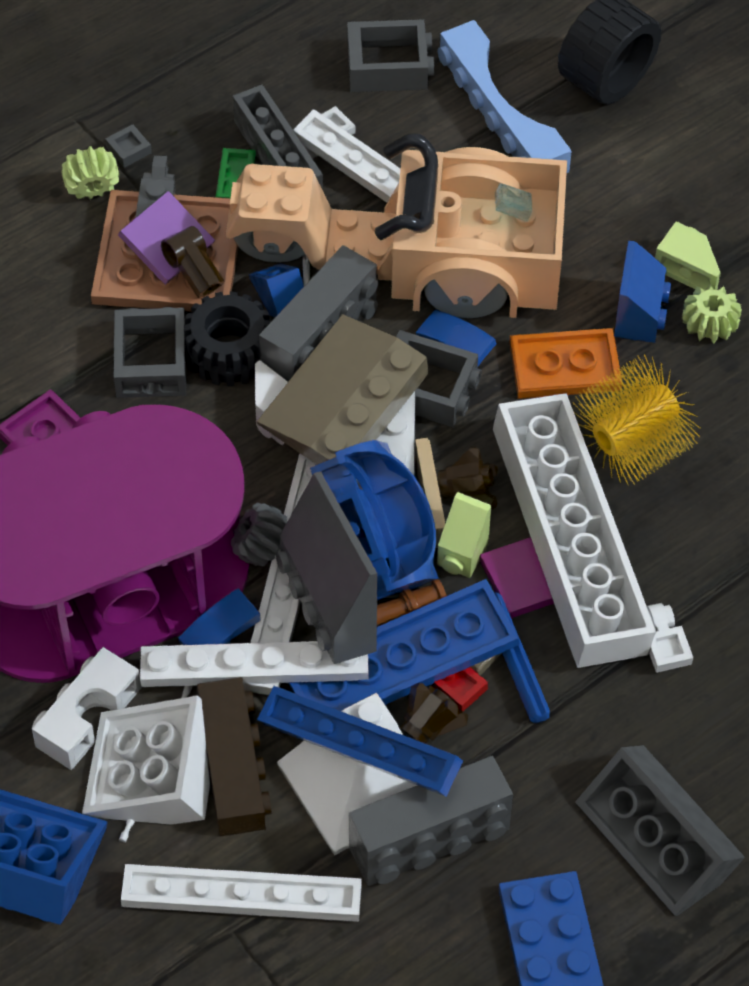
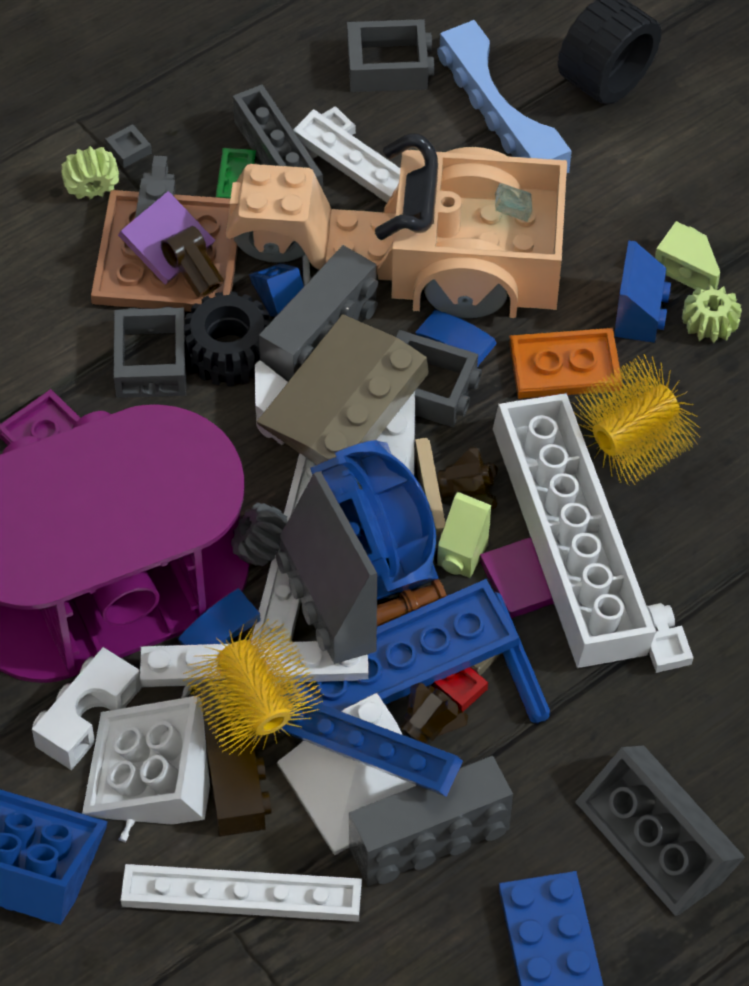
none -> yellow piece [183,619,324,755]

